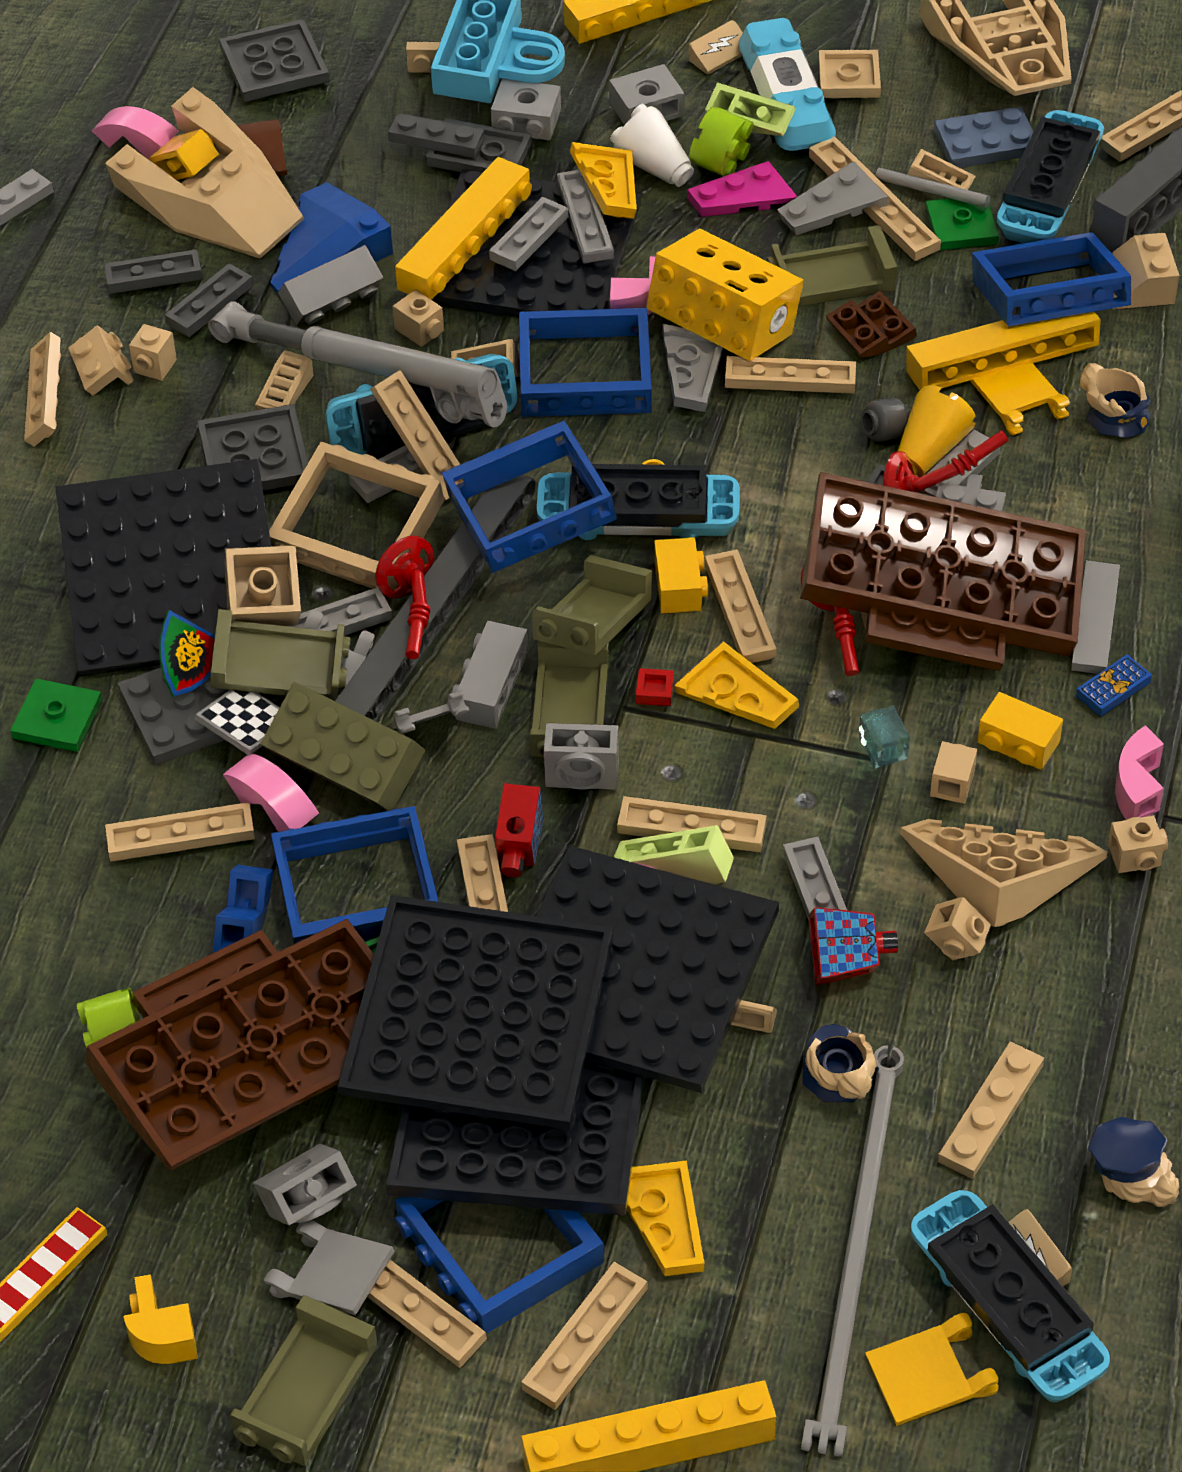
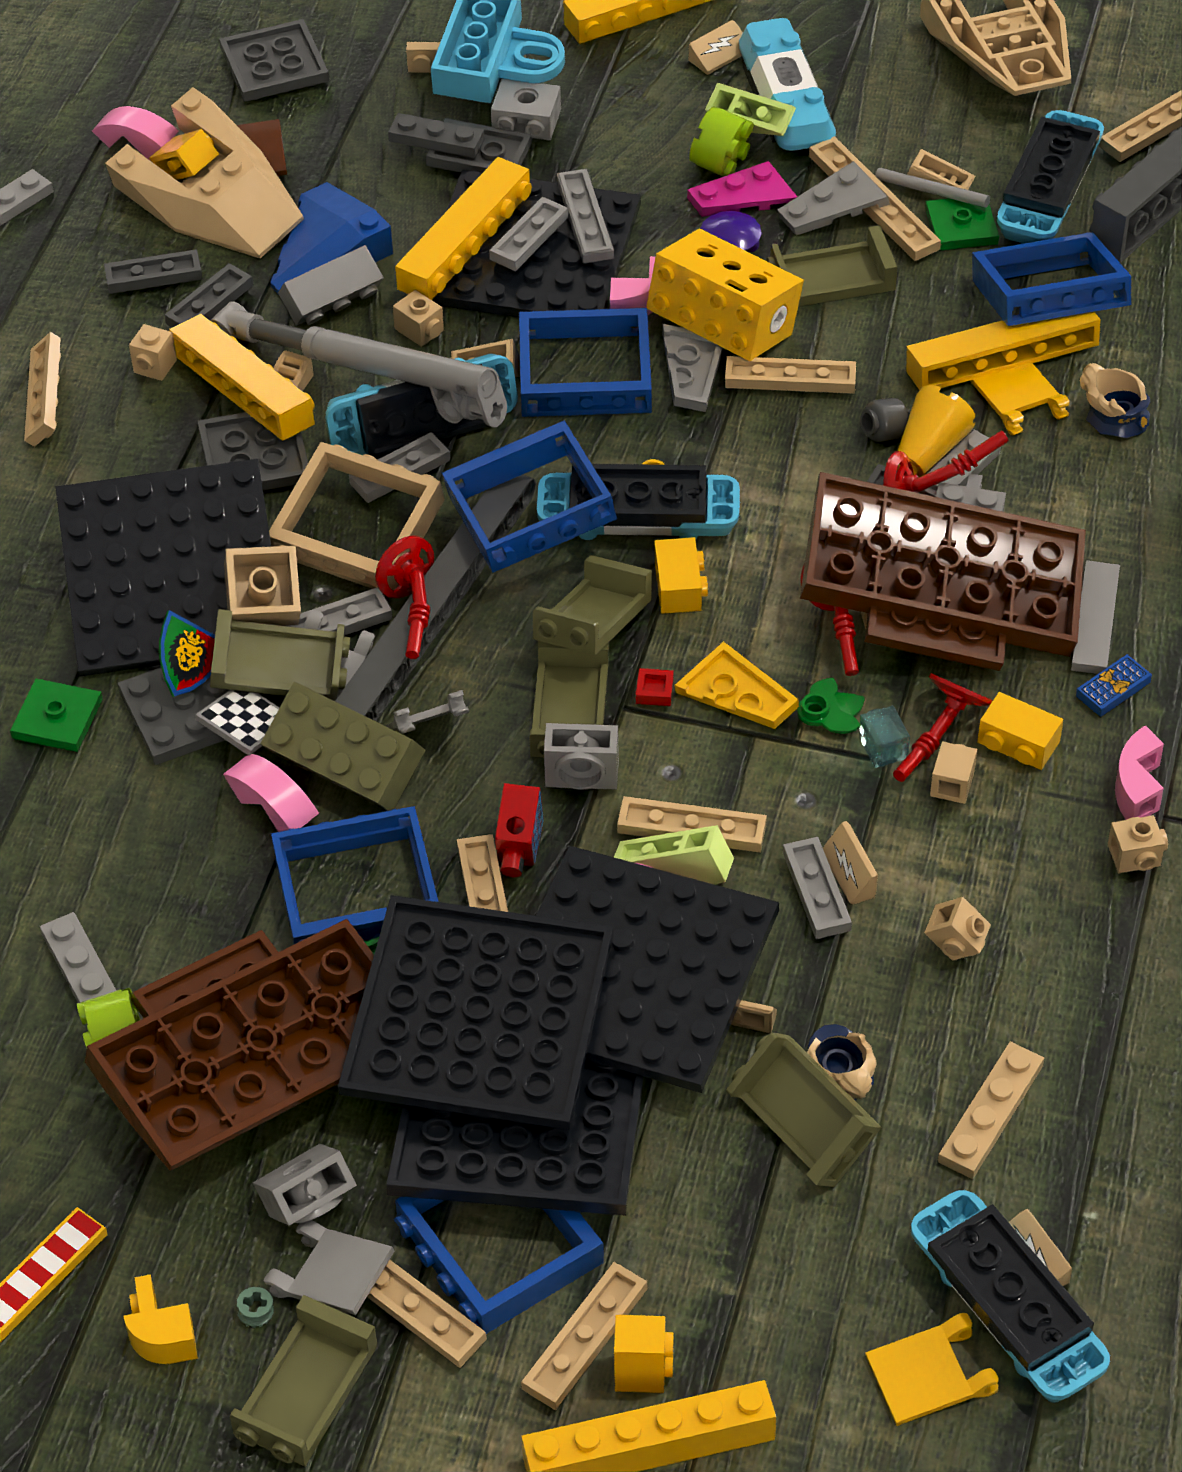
tan bracket [69,325,134,396] -> none
tan plate [105,802,255,862] -> none
blue brick [213,865,273,952] -> none
tan plate [370,370,463,501] -> none
light grey brick [452,620,528,729] -> none
yellow wing [570,142,637,219] -> none
light grey brick [609,64,684,126] -> none
white cone [610,104,694,187] -> none
yellow wing [627,1160,704,1276] -> none
tan plate [705,549,776,663] -> none
light grey hinge [801,1045,904,1457] -> none
torso [808,907,898,985] -> none
tan plate [818,50,881,99] -> none
reddish brown slope [826,291,917,358] -> none
tan slope [900,819,1108,927] -> none
sand blue plate [934,107,1033,168] -> none
dark blue piece [1088,1117,1179,1207] -> none
tan slope [1112,233,1180,310] -> none
none -> light grey plate [40,912,117,1003]
none -> yellow brick [169,314,315,441]
none -> sand green bush [237,1287,274,1328]
none -> yellow brick [614,1315,673,1393]
none -> dark purple dish [700,211,762,252]
none -> olive panel [726,1032,882,1187]
none -> green plate [797,678,865,734]
none -> tan slope [823,821,878,904]
none -> red dish [893,673,993,782]

